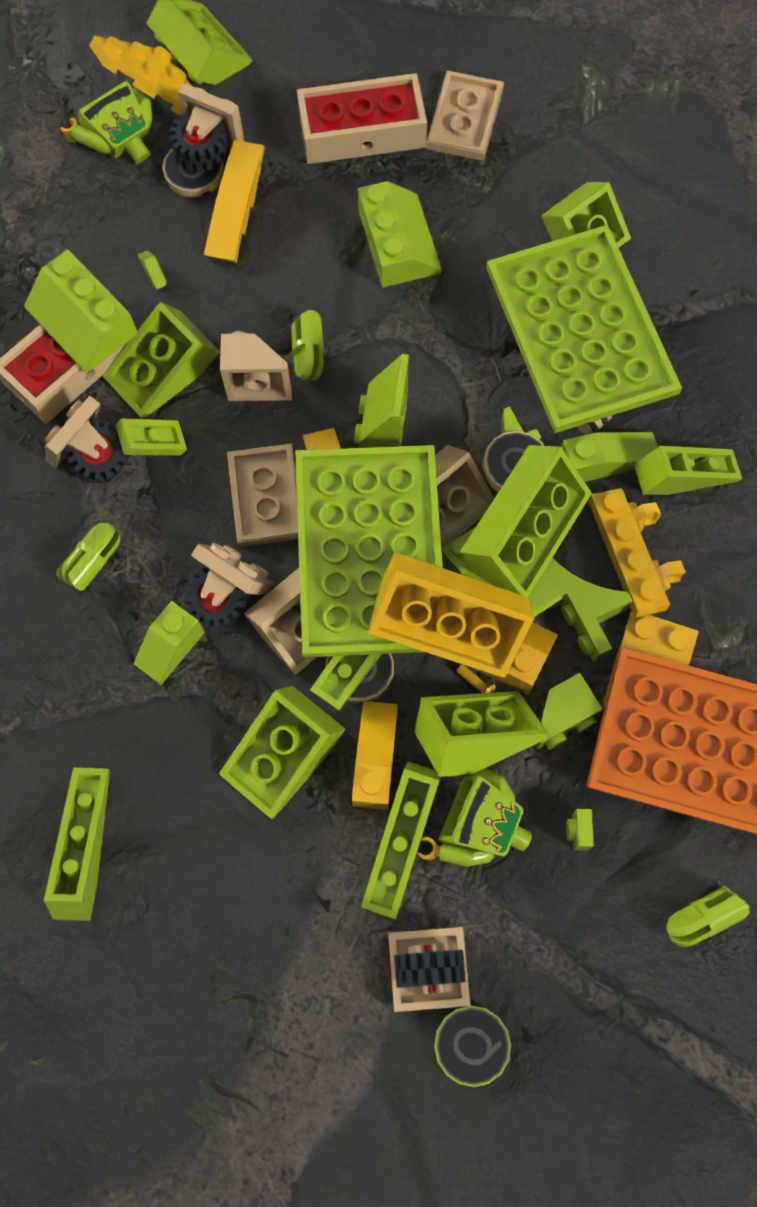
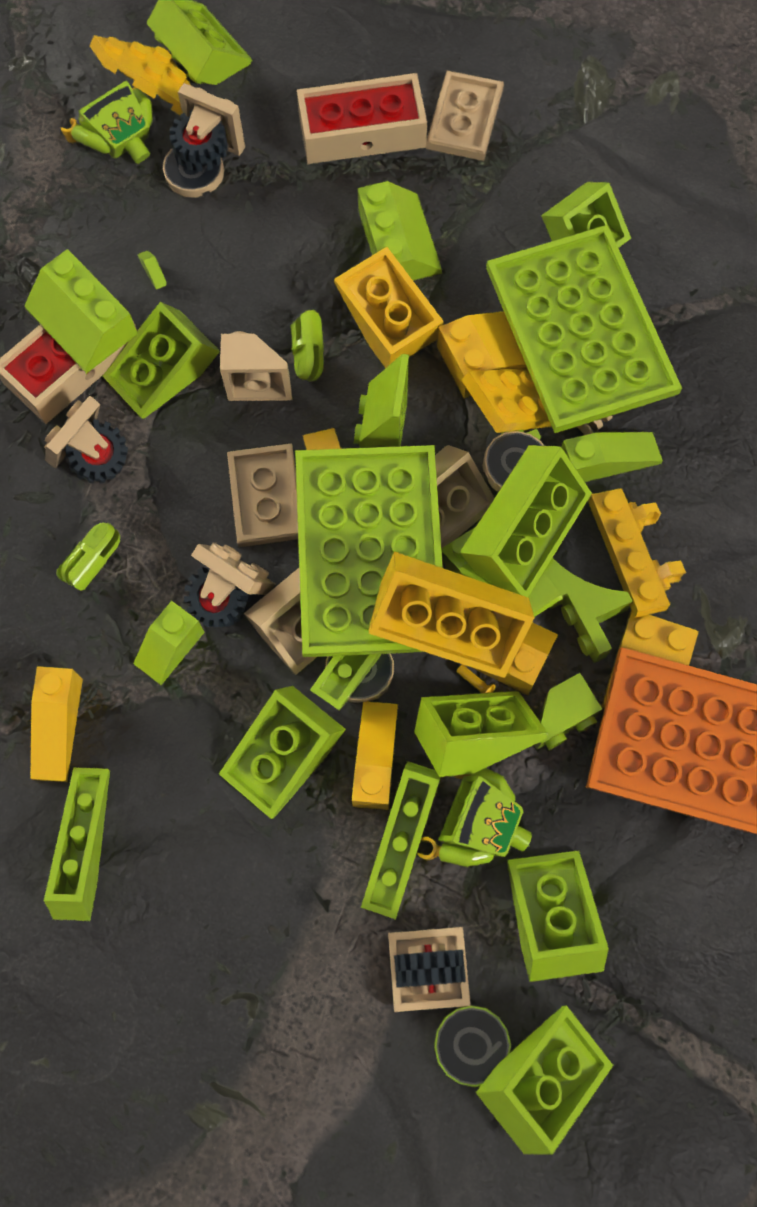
lime plate [115,418,187,456] -> none
yellow slope [204,140,265,263] -> none
lime plate [566,809,594,850] -> none
lime slope [634,446,742,495] -> none
lime arm [666,886,749,947] -> none
none -> yellow slope [30,666,83,782]
none -> yellow slope [334,247,444,368]
none -> yellow slope [437,311,527,398]
none -> yellow plate [461,368,552,433]
none -> lime slope [476,1005,613,1154]
none -> lime slope [507,851,609,982]

